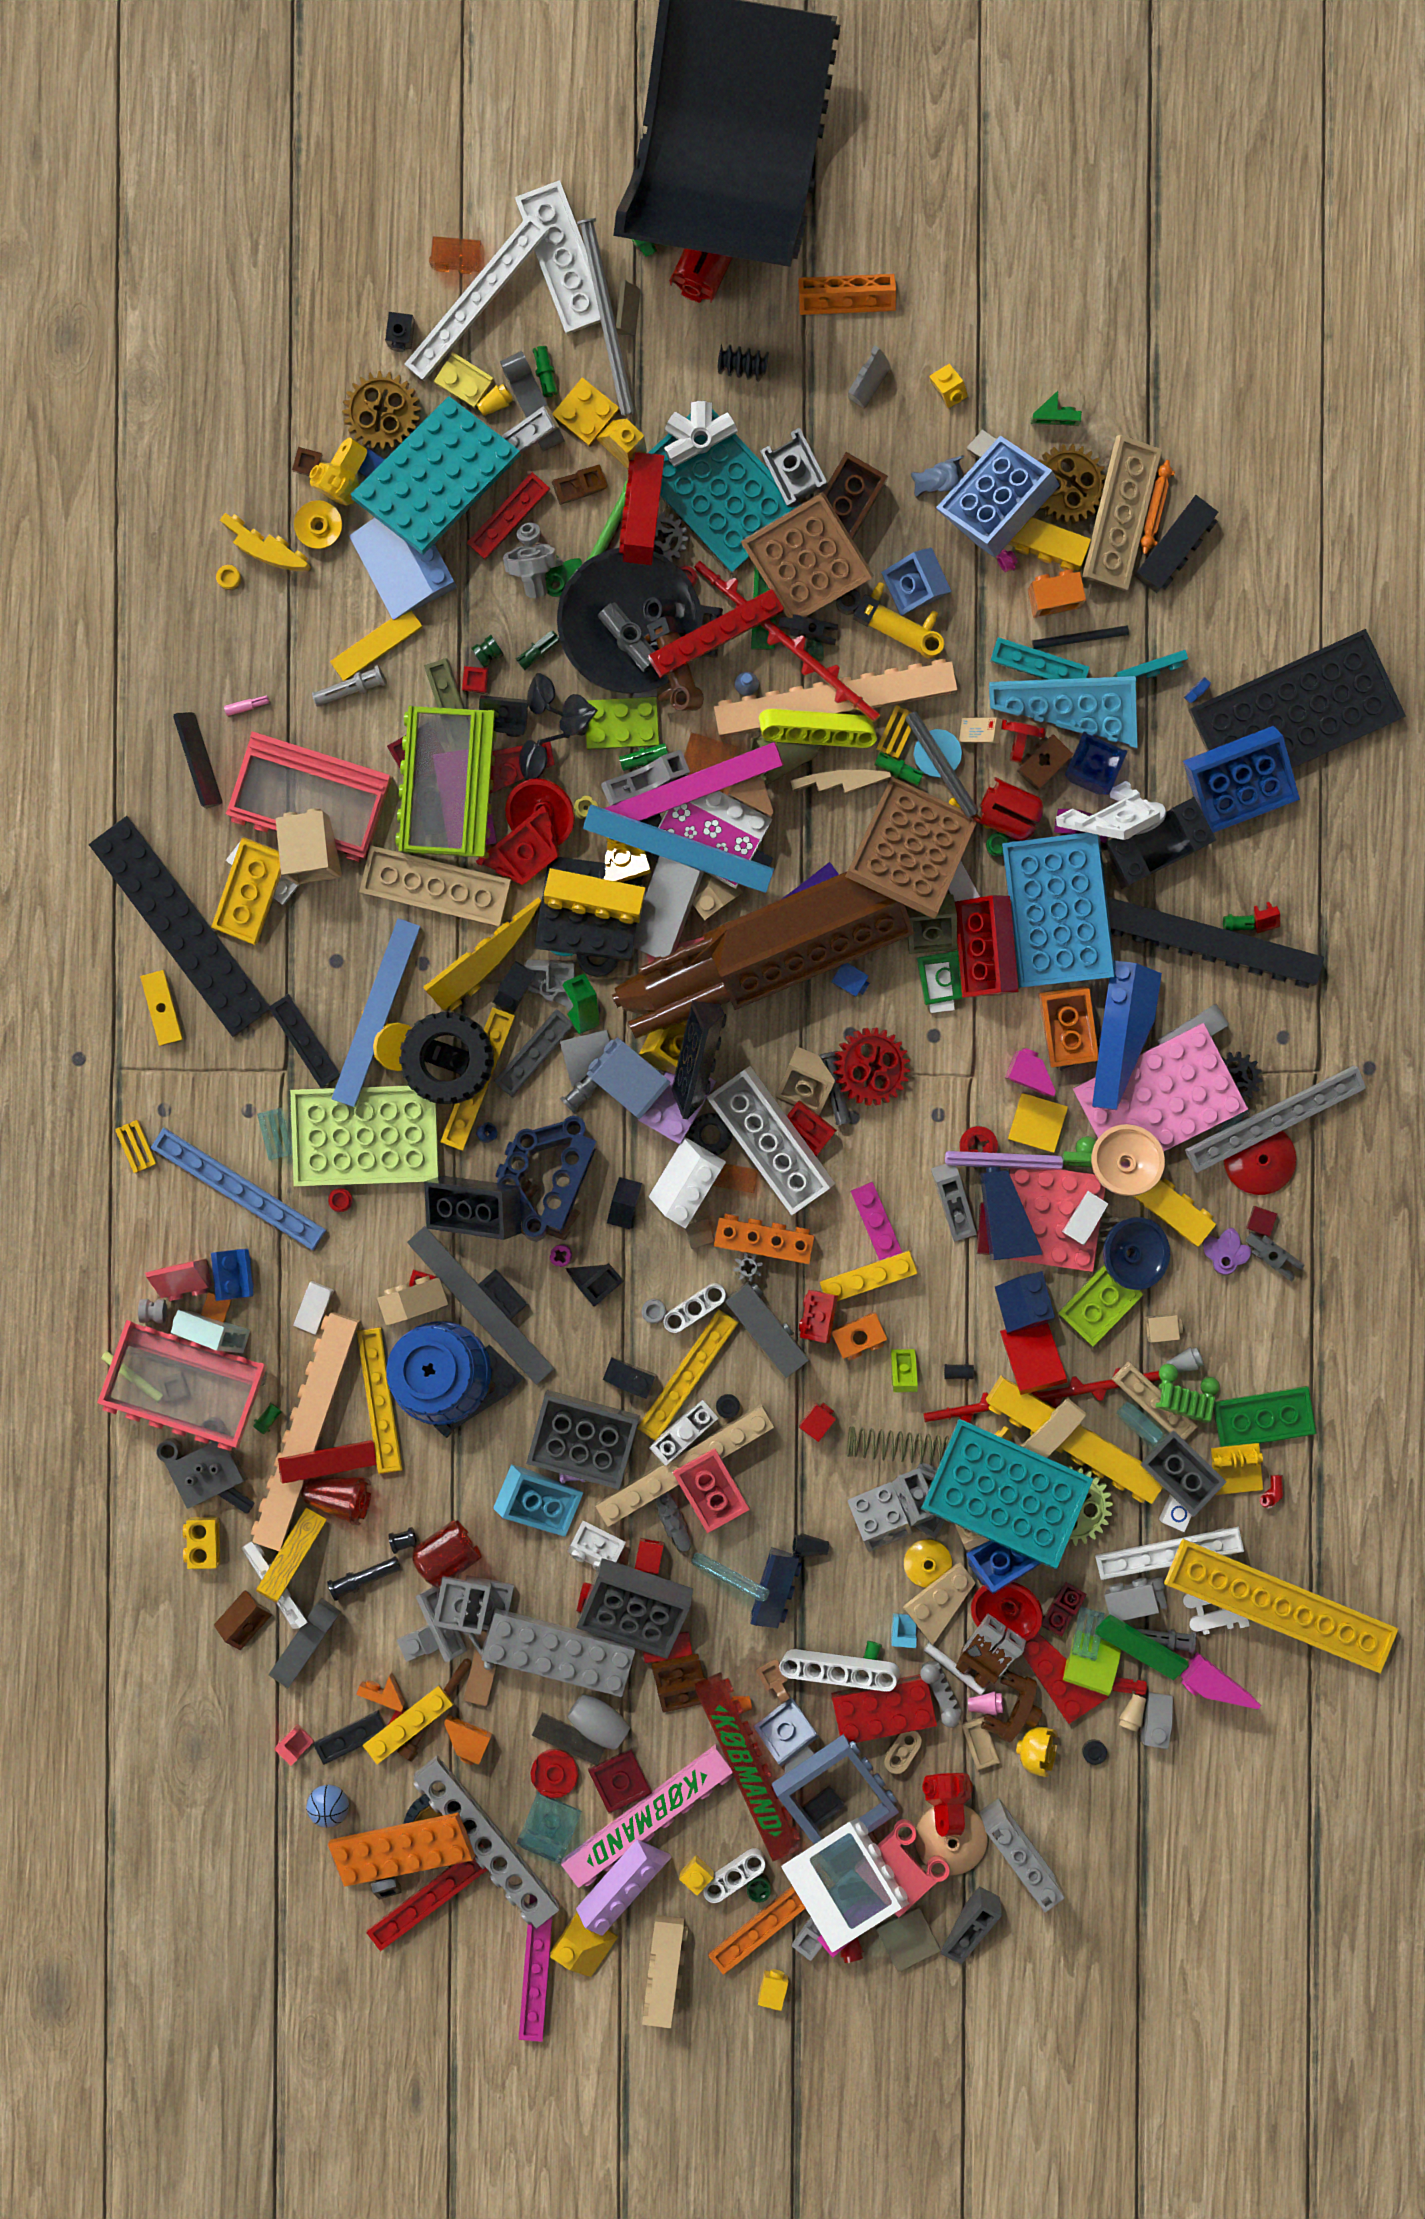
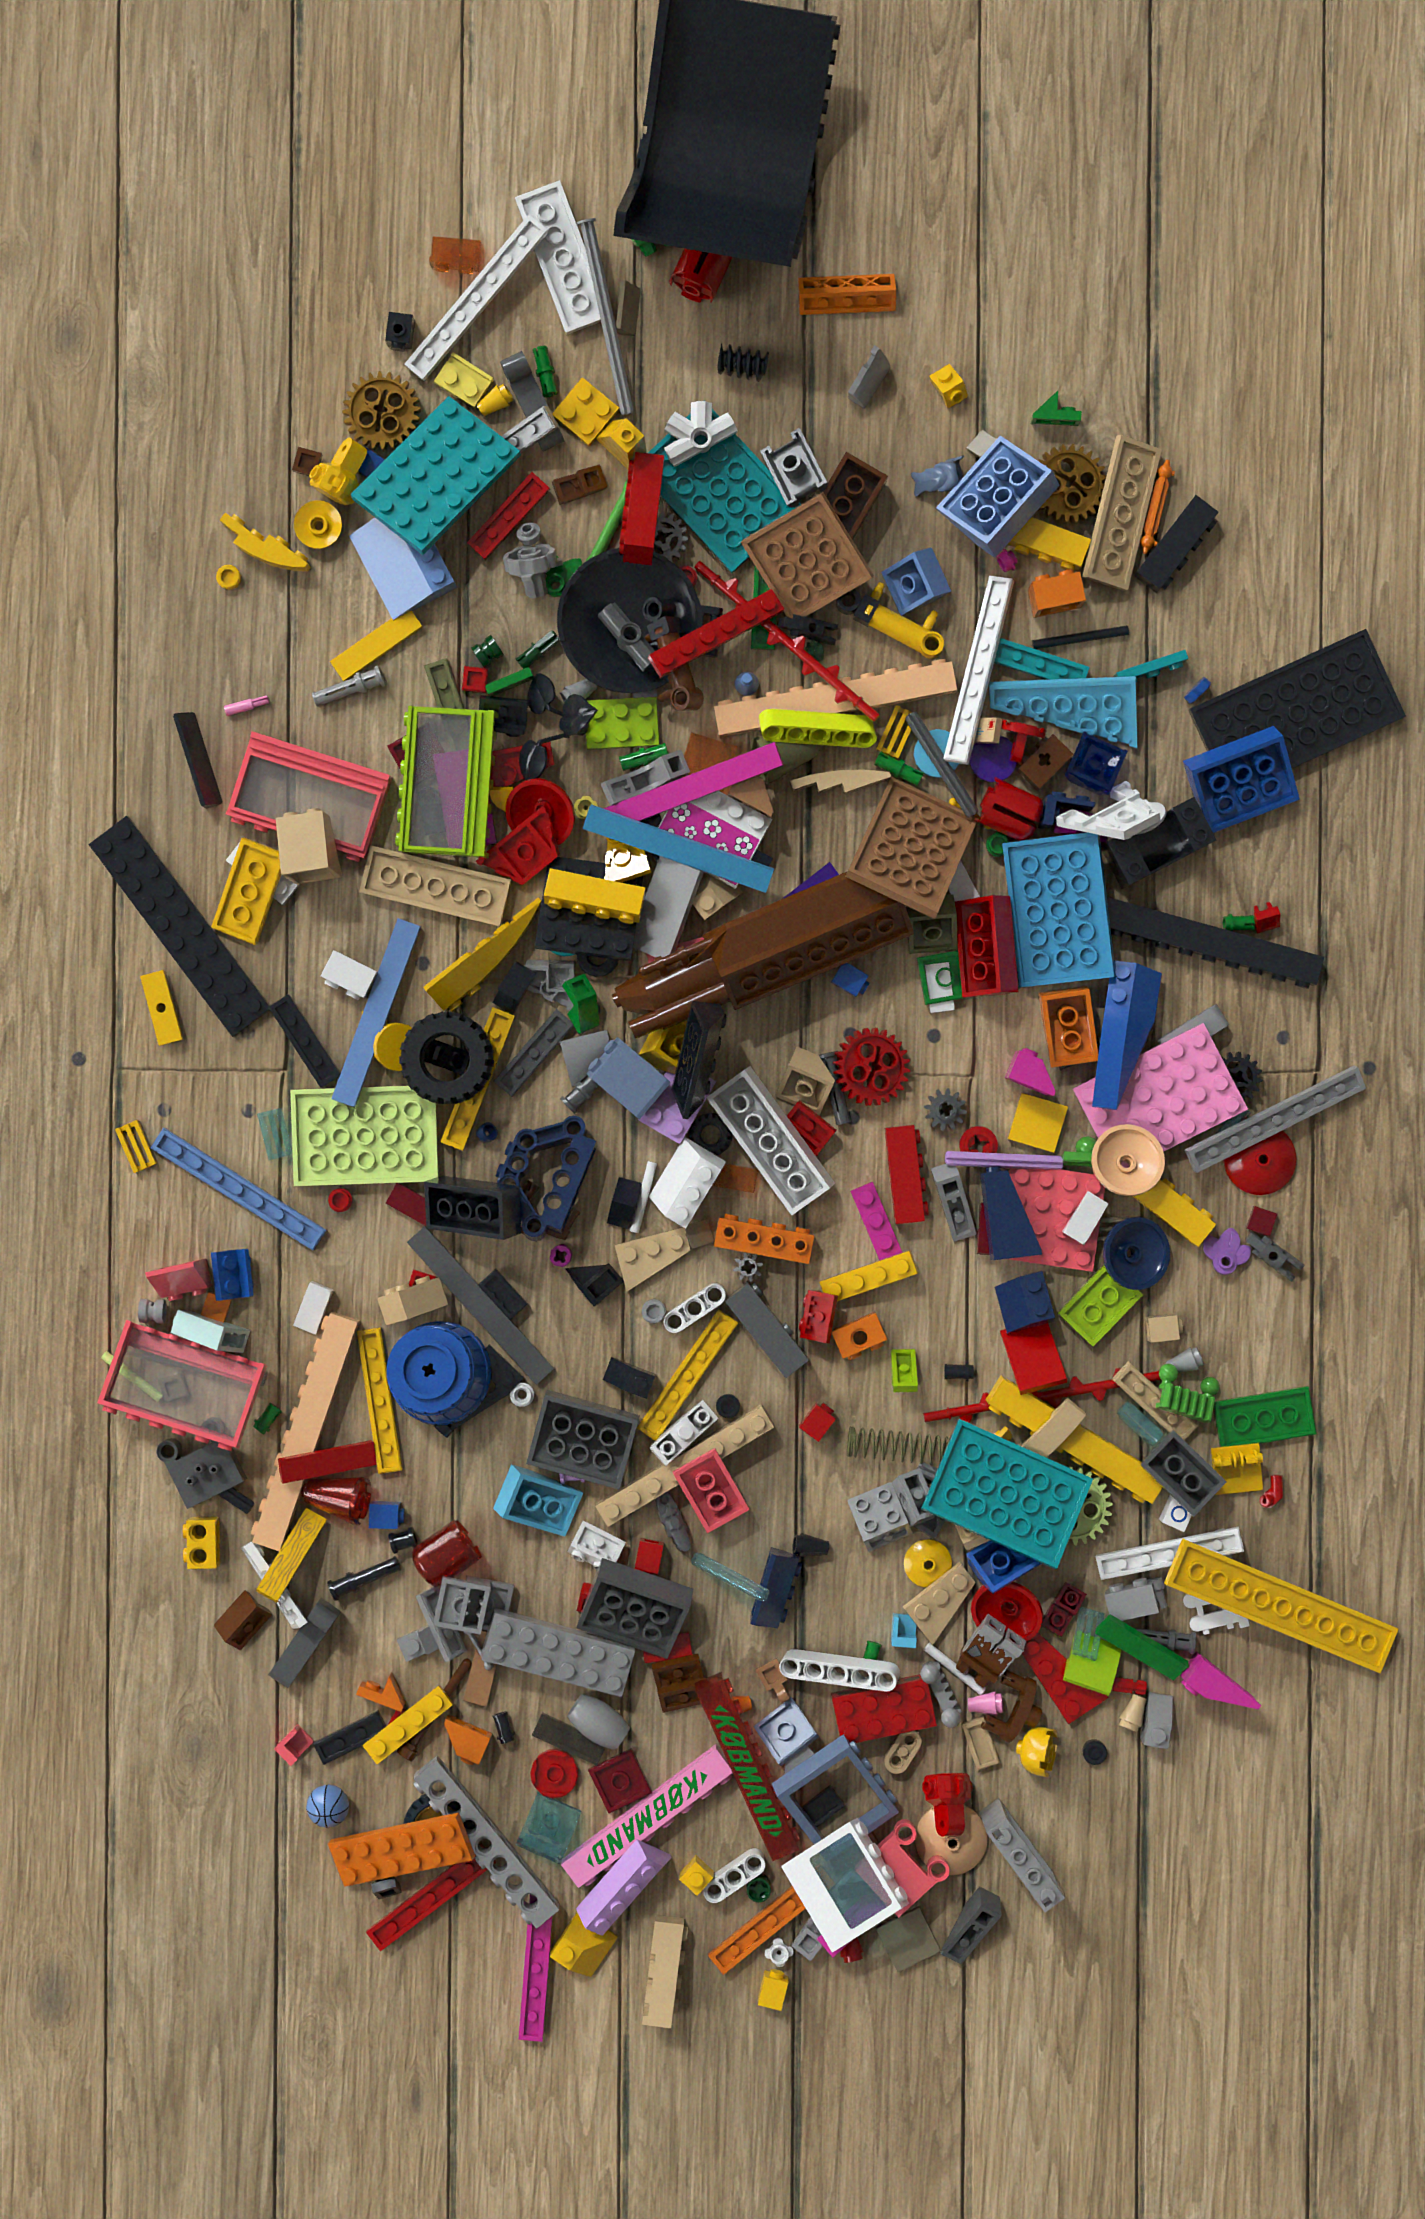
none -> white brick [321,950,378,1000]
none -> blue brick [369,1501,405,1529]
none -> dark red tile [386,1183,426,1226]
none -> green tile [485,667,534,696]
none -> yellow tile [489,787,513,811]
none -> black pin [492,1711,515,1744]
none -> white plate [510,1383,534,1407]
none -> light grey cone [560,679,597,702]
none -> tan wing [615,1227,691,1291]
none -> white bar [630,1161,657,1233]
none -> white plate [765,1938,793,1967]
none -> red brick [884,1125,929,1224]
none -> dark grey gear [924,1088,967,1131]
none -> white tile [943,576,1014,765]
none -> dark purple tile [970,735,1017,783]
none -> dark blue bracket [1038,792,1096,829]

